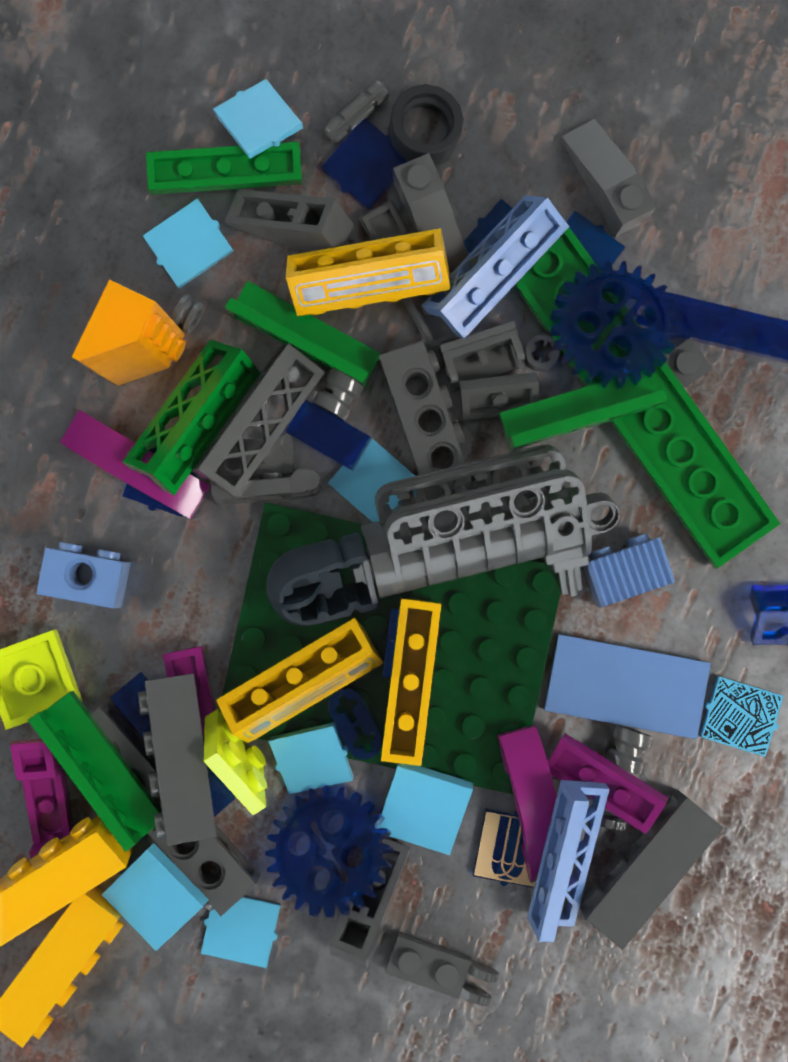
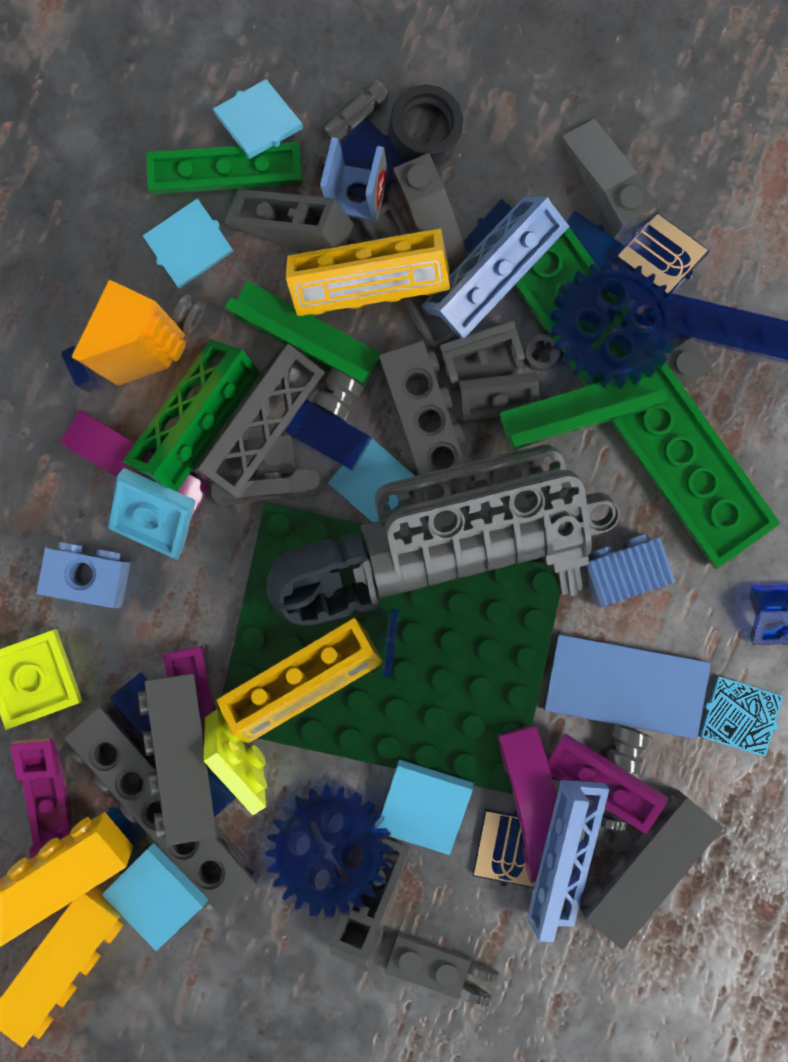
green fence [28,691,161,852] -> none
medium azure piece [201,896,281,968] -> none
medium azure piece [269,722,354,794] -> none
clear blue beam [328,687,382,760] -> none
yellow brick [381,598,441,766] -> none
none -> clear blue tile [61,346,100,392]
none -> medium azure tile [108,468,196,560]
none -> medium blue piece [320,137,388,222]
none -> piece [615,212,710,298]

